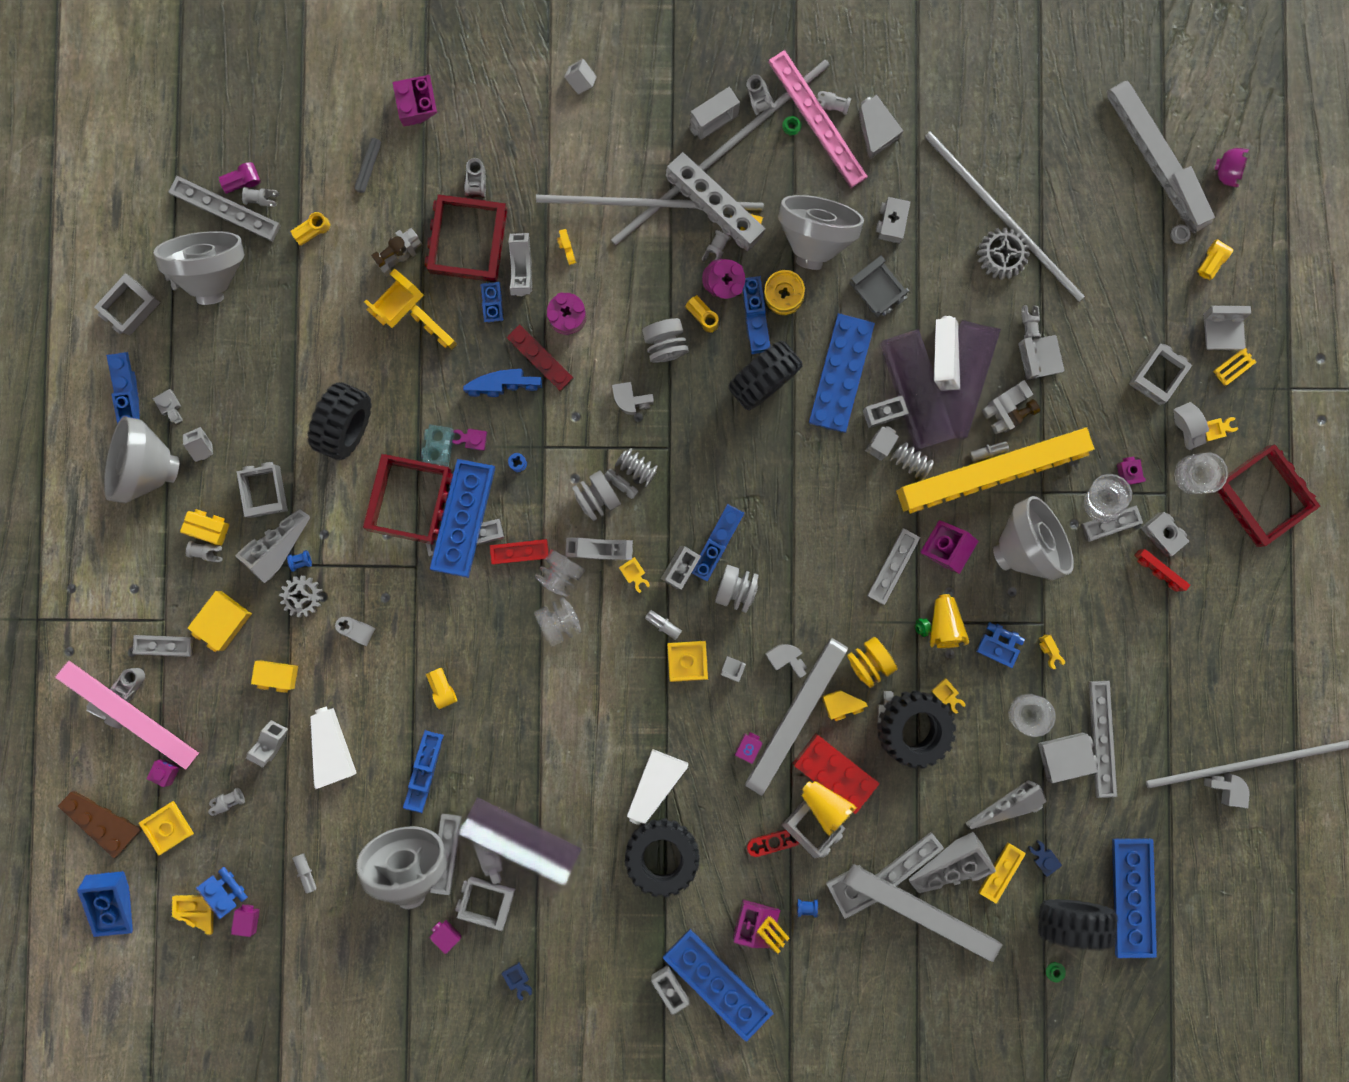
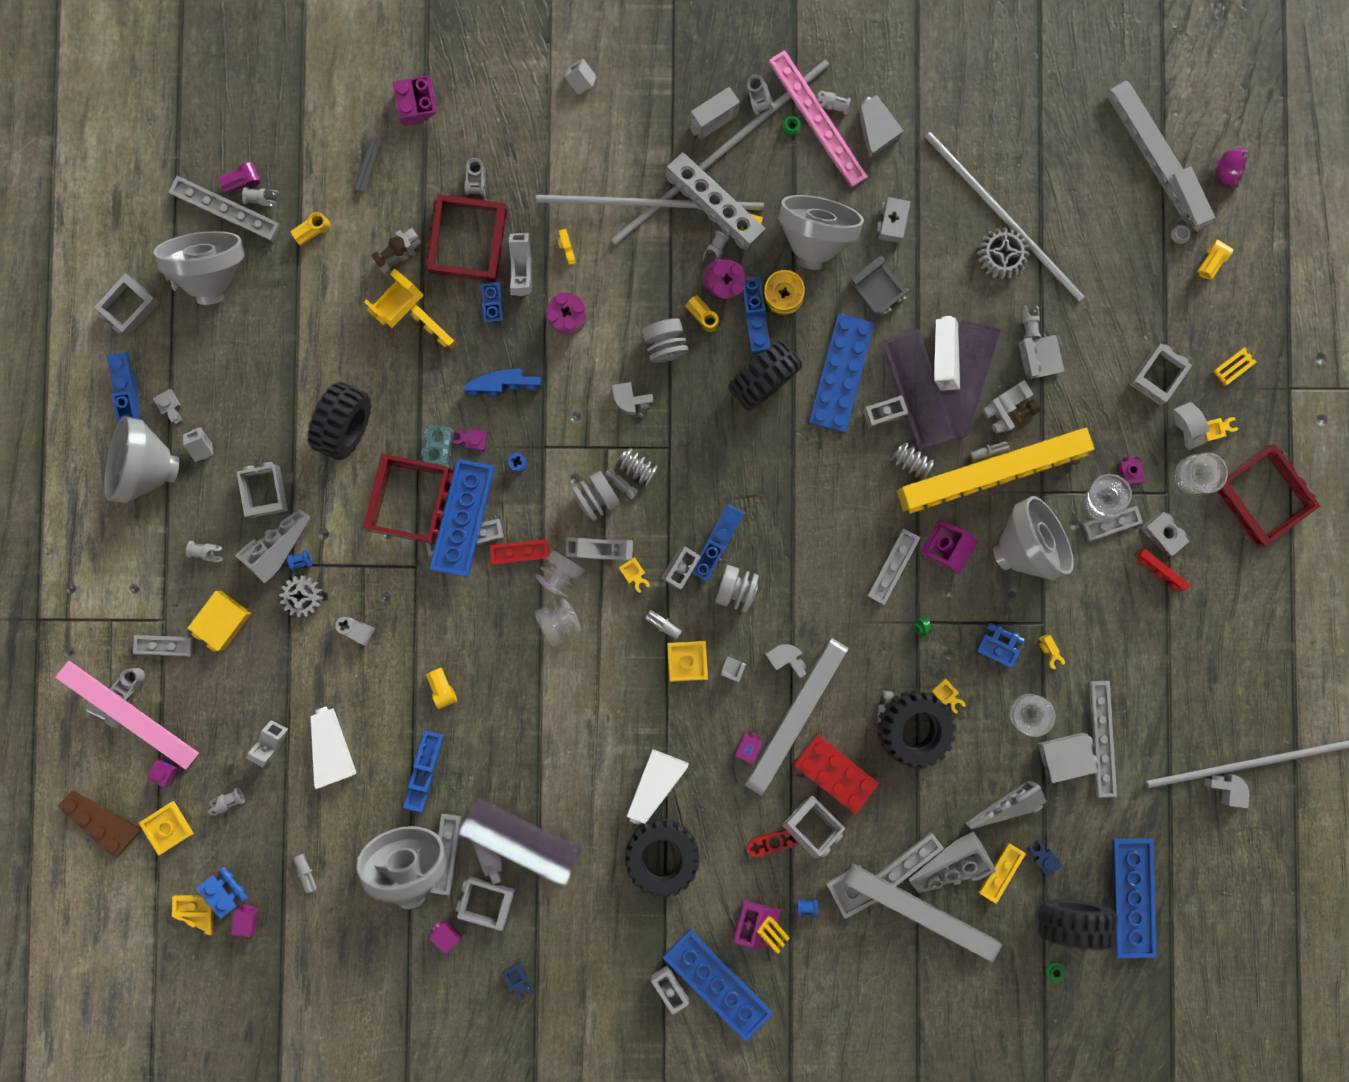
blue slope [77,871,133,937] -> none
yellow brick [180,509,230,546] -> none
yellow brick [251,660,298,693] -> none
dark red plate [506,324,574,392] -> none
yellow cone [802,781,856,836] -> none
yellow slope [821,690,867,721] -> none
yellow wheel [847,636,898,688] -> none
light grey brick [865,426,899,460] -> none
yellow cone [930,594,969,648] -> none
light grey bracket [1204,306,1251,350] -> none

